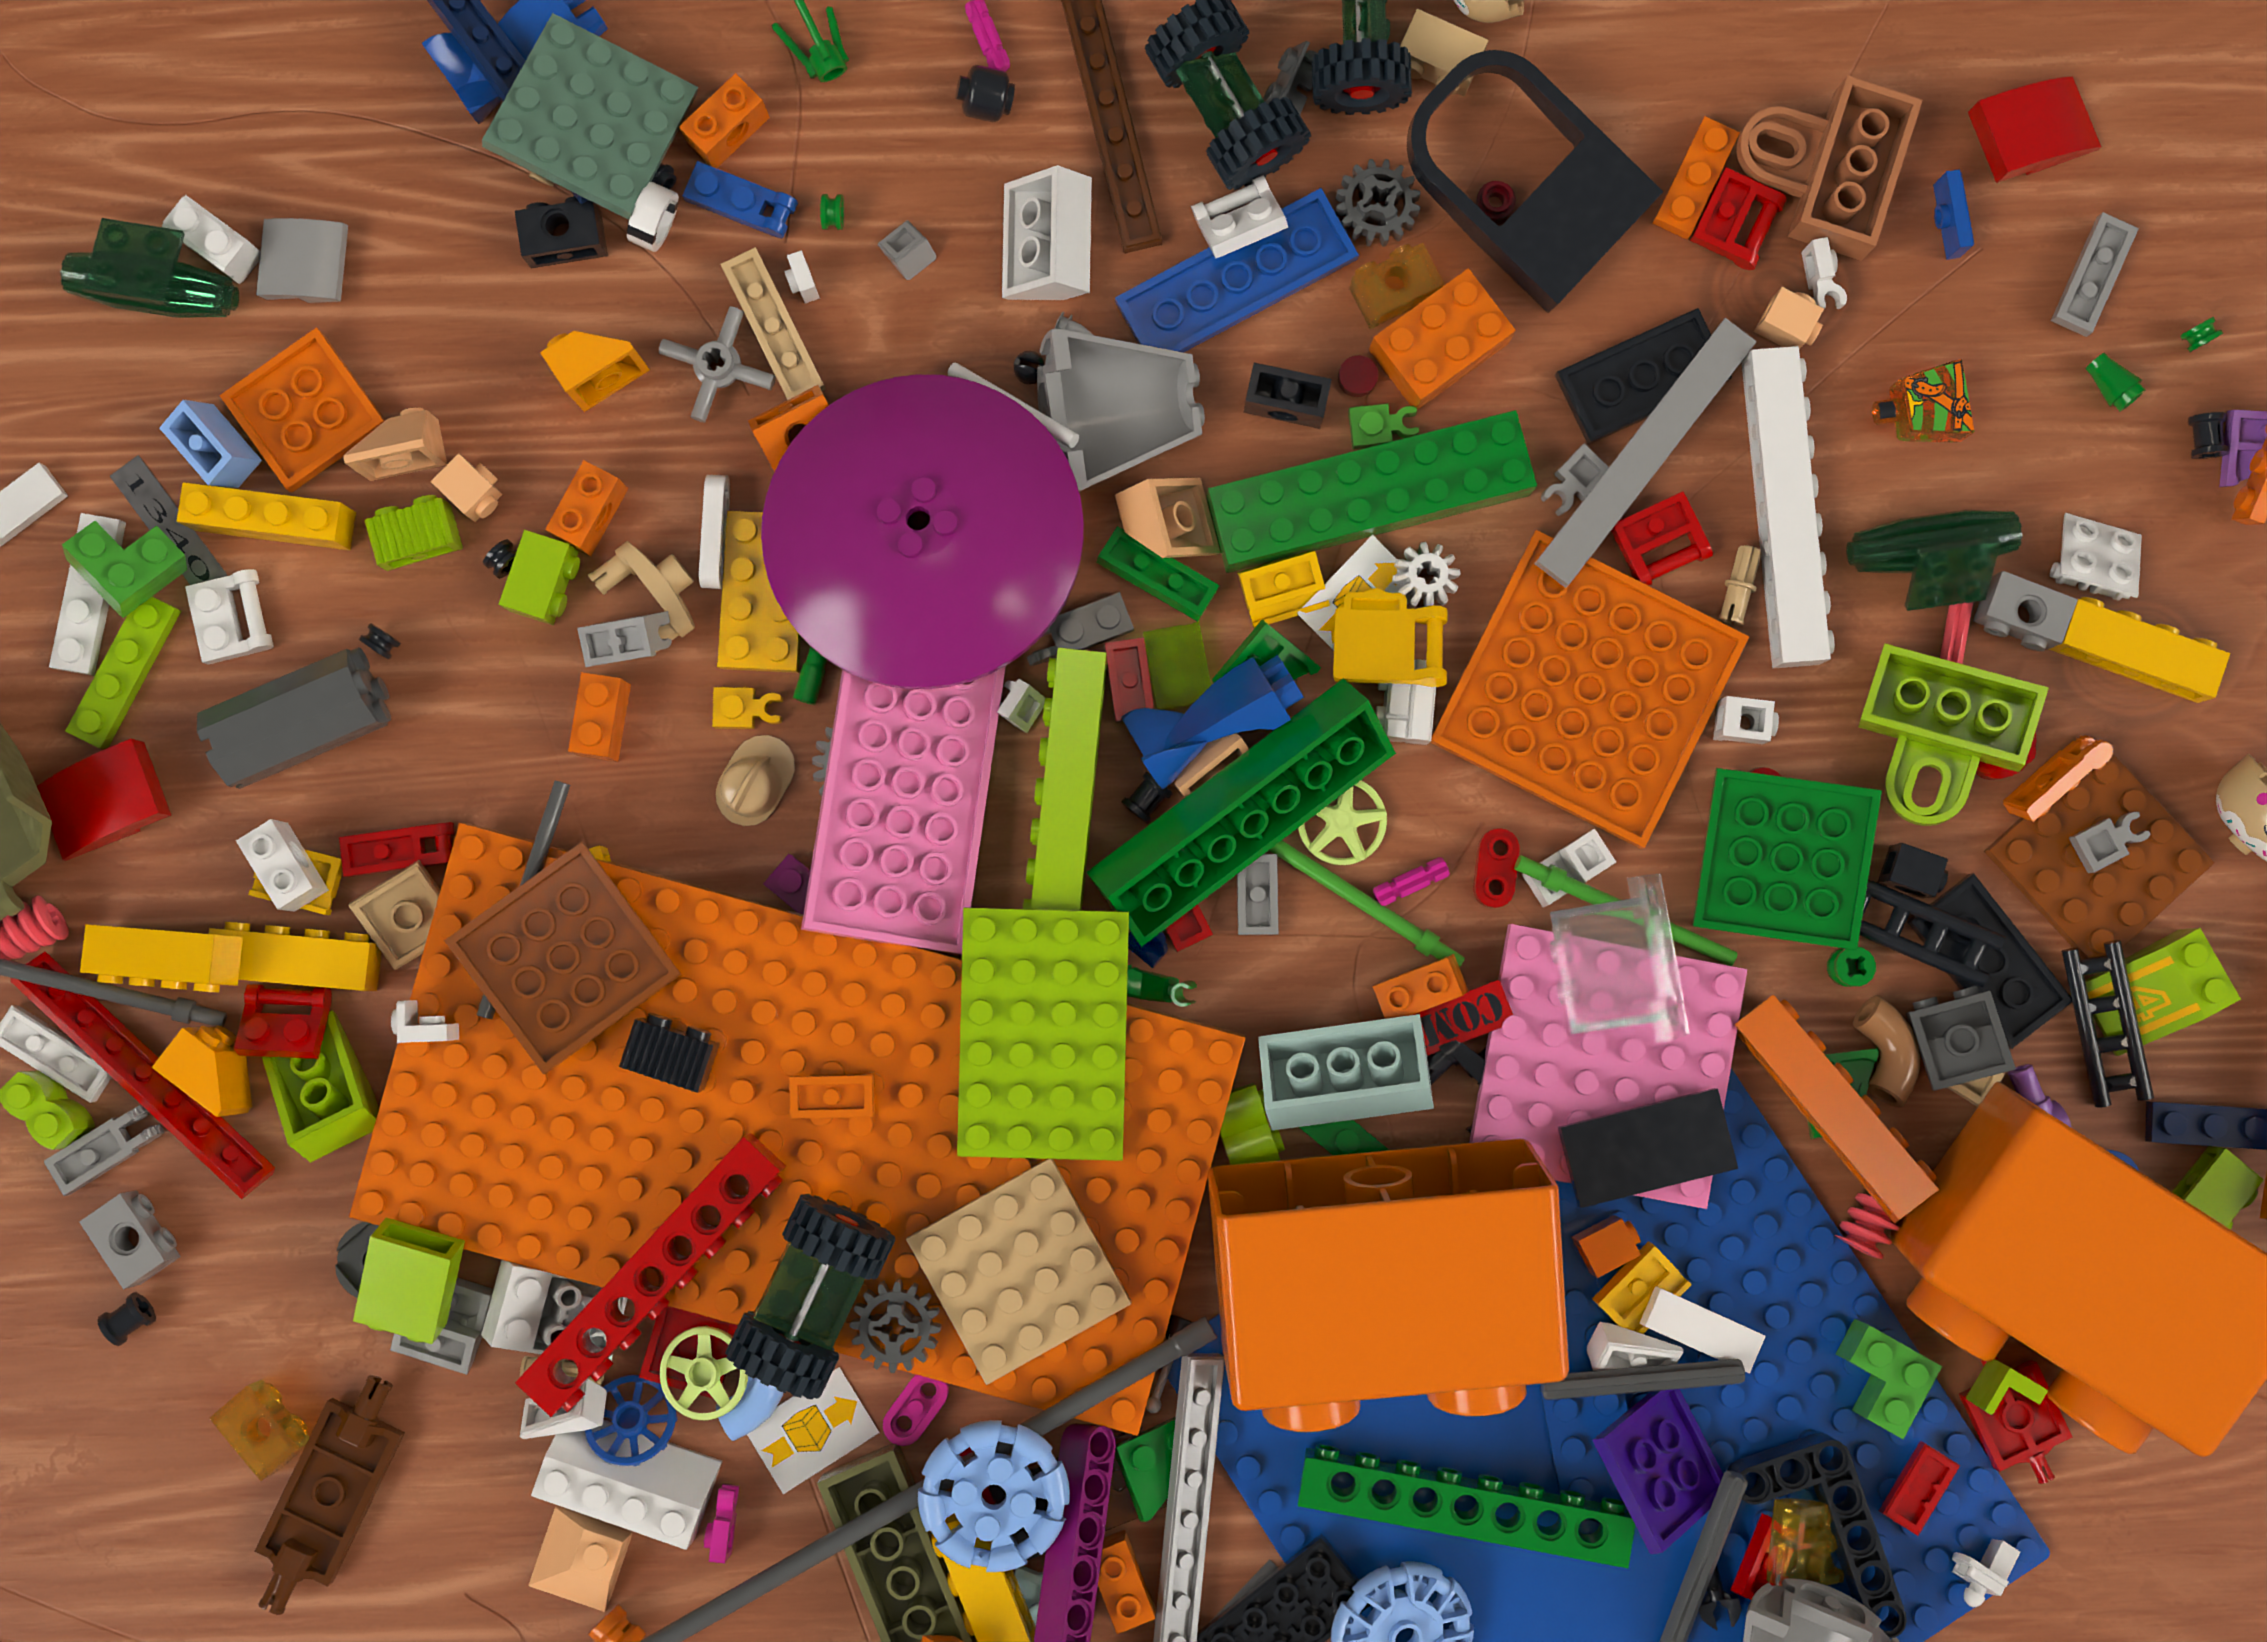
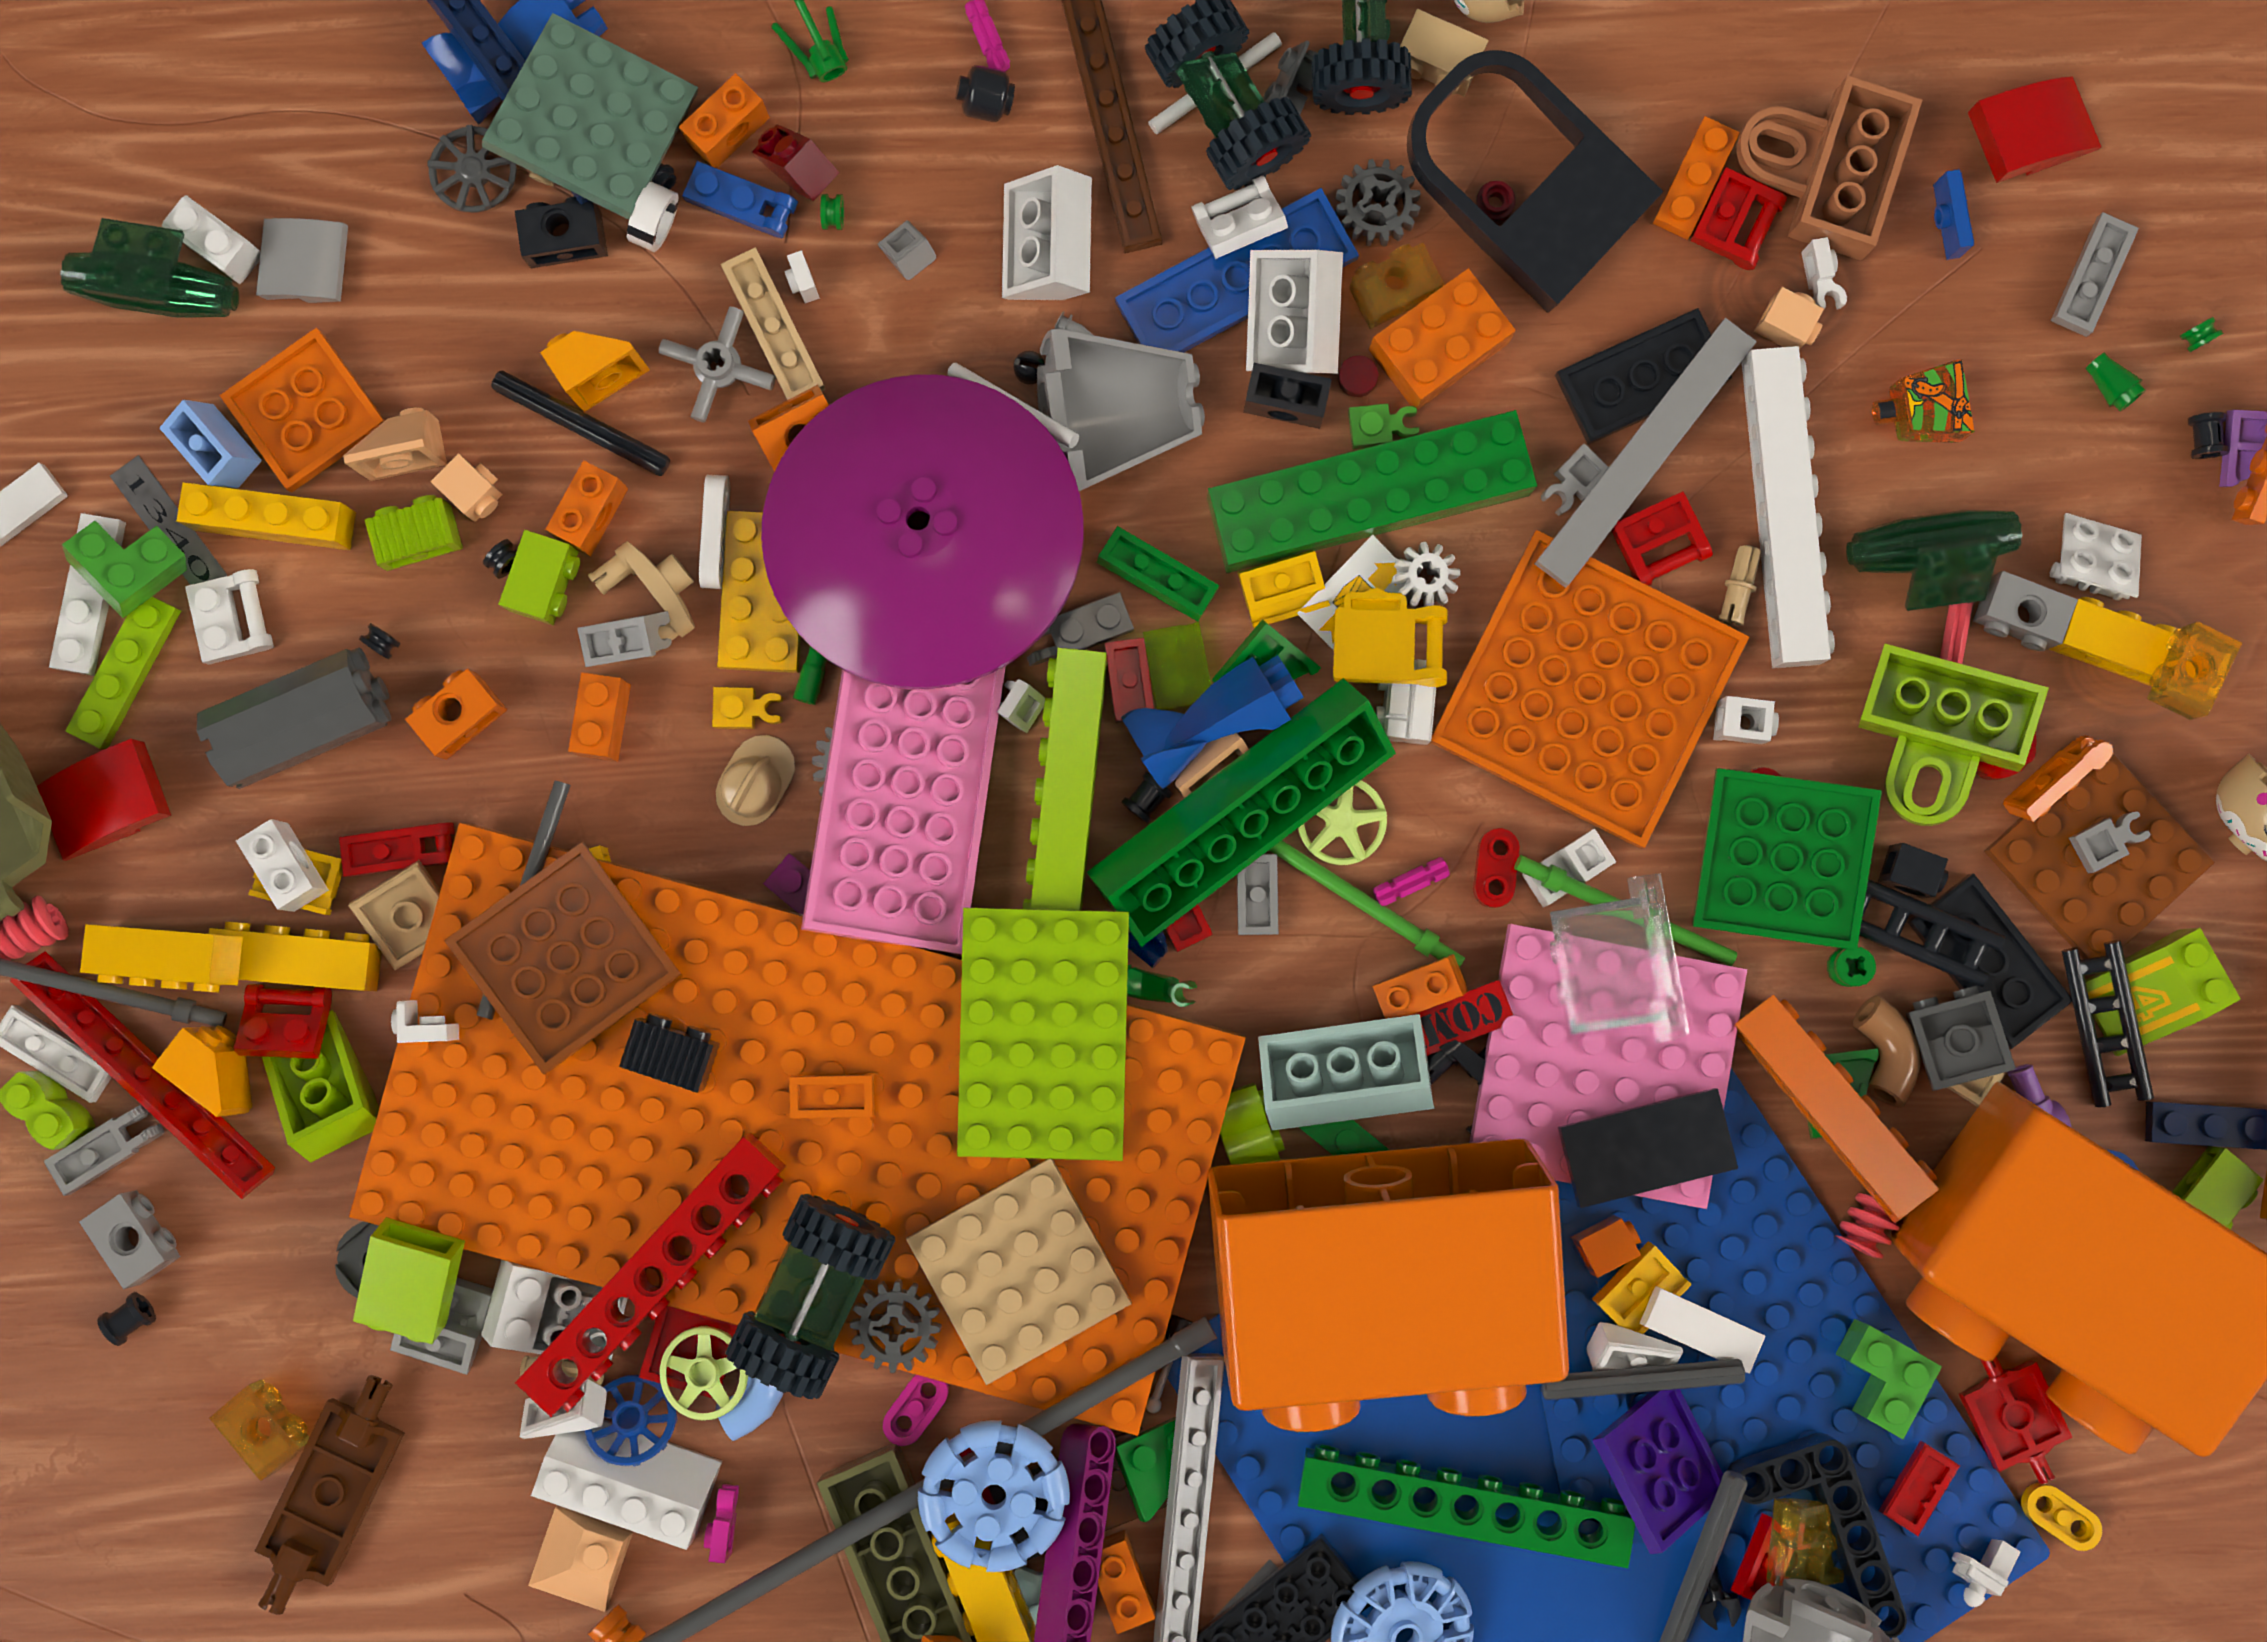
white sticker [747,1367,880,1494] -> none
light nougat slope [1115,478,1221,558] -> none
lime panel [1966,1359,2048,1415] -> none
none -> orange brick [405,668,508,760]
none -> dark grey wheel [427,125,517,213]
none -> black axle [491,370,670,476]
none -> dark red slope [751,124,840,201]
none -> white bar [1148,32,1282,135]
none -> white slope [1246,250,1343,374]
none -> yellow plate [2021,1482,2102,1551]
none -> clear yellow brick [2147,621,2242,720]

